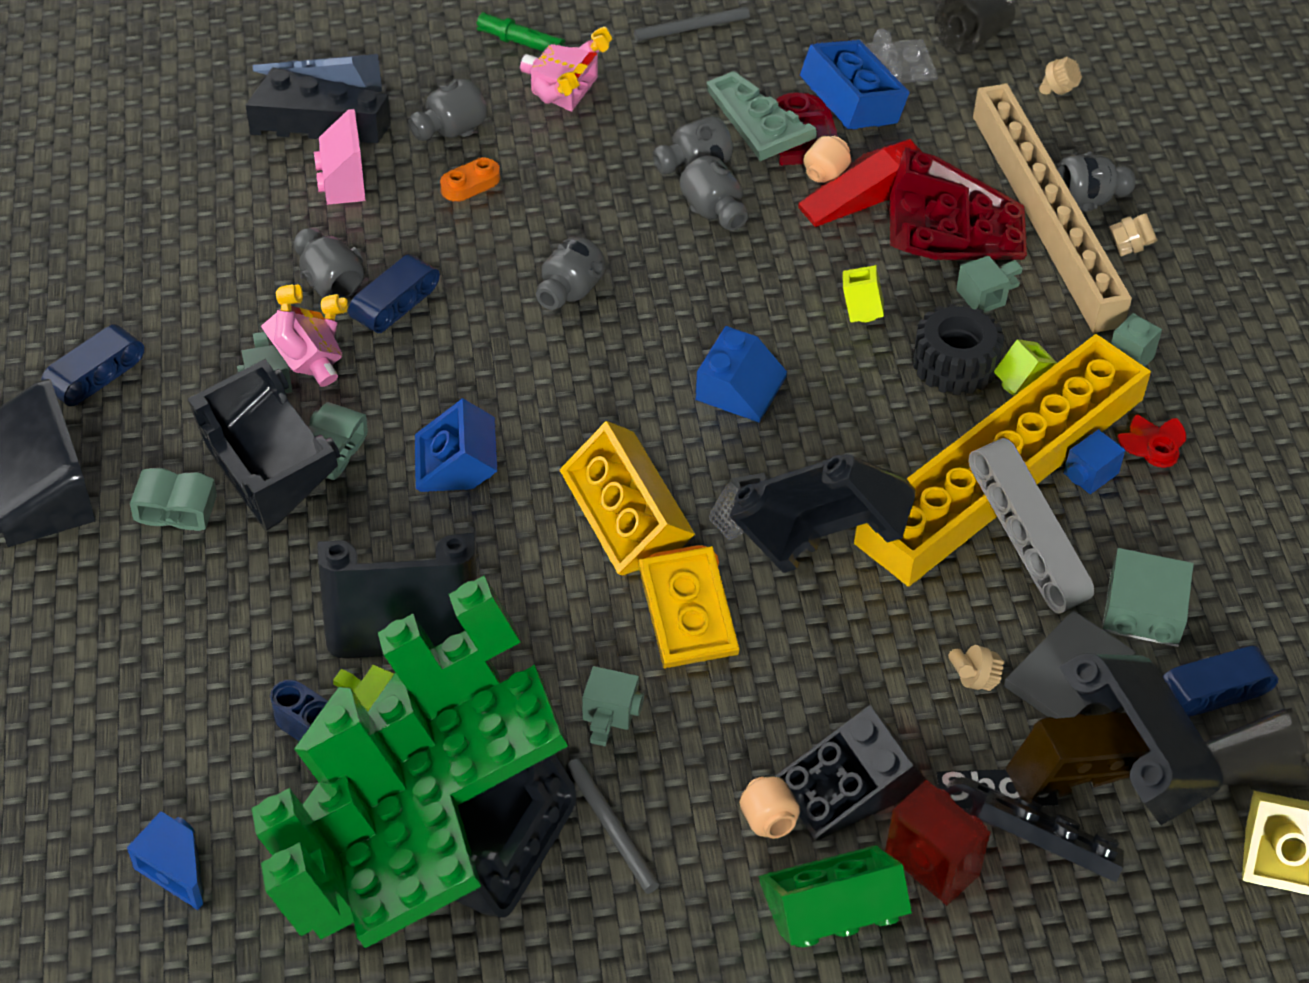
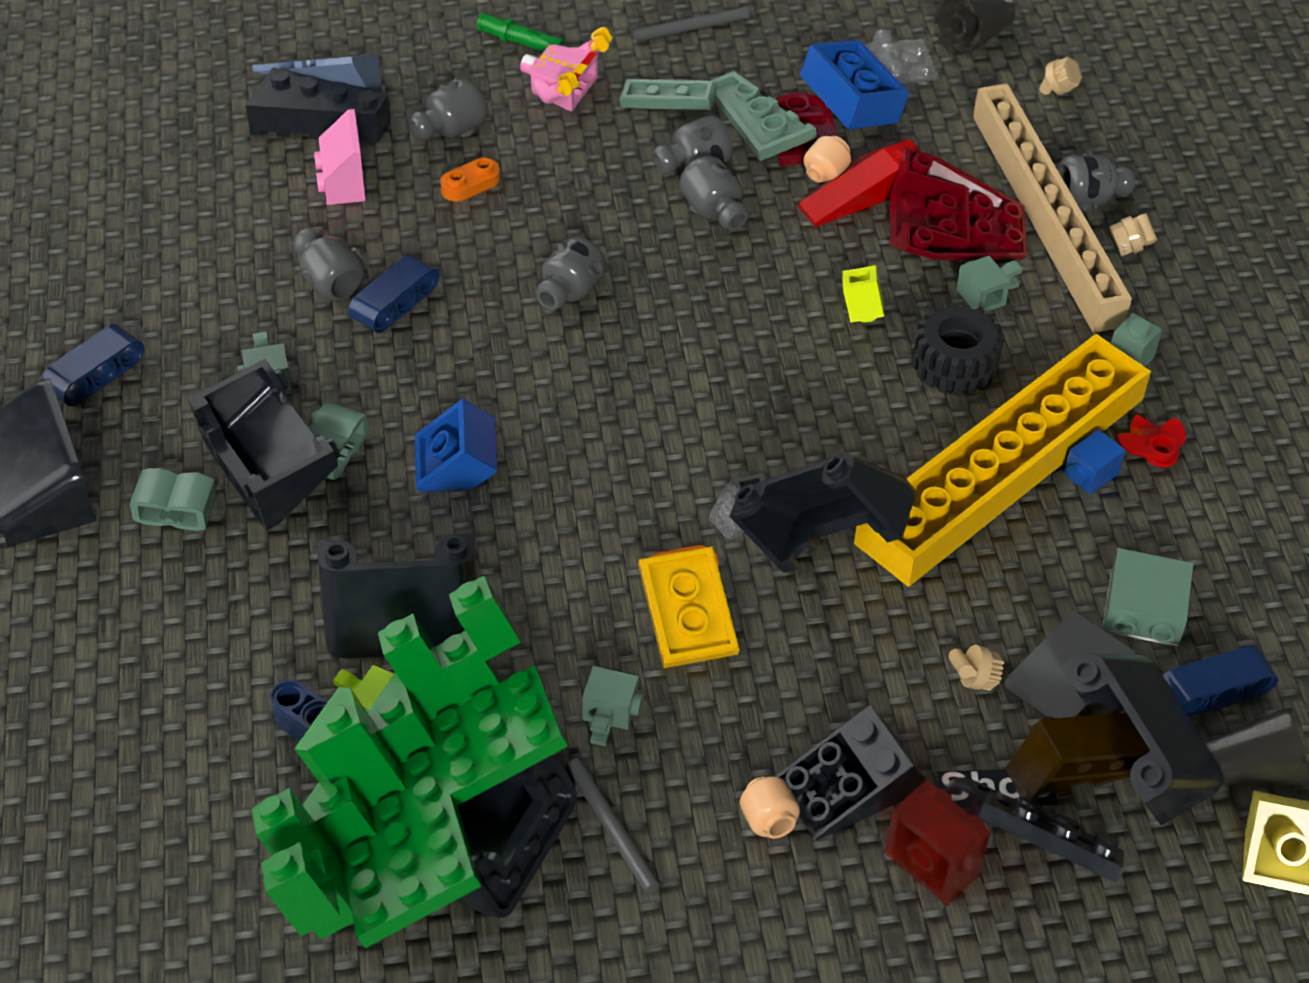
blue slope [127,811,203,910] -> none
bright pink torso [261,284,348,387] -> none
yellow slope [560,421,695,576] -> none
blue slope [696,326,787,423] -> none
green slope [759,845,912,947] -> none
light grey beam [969,438,1094,613] -> none
lime brick [994,339,1057,396] -> none
none -> sand green tile [619,79,717,110]

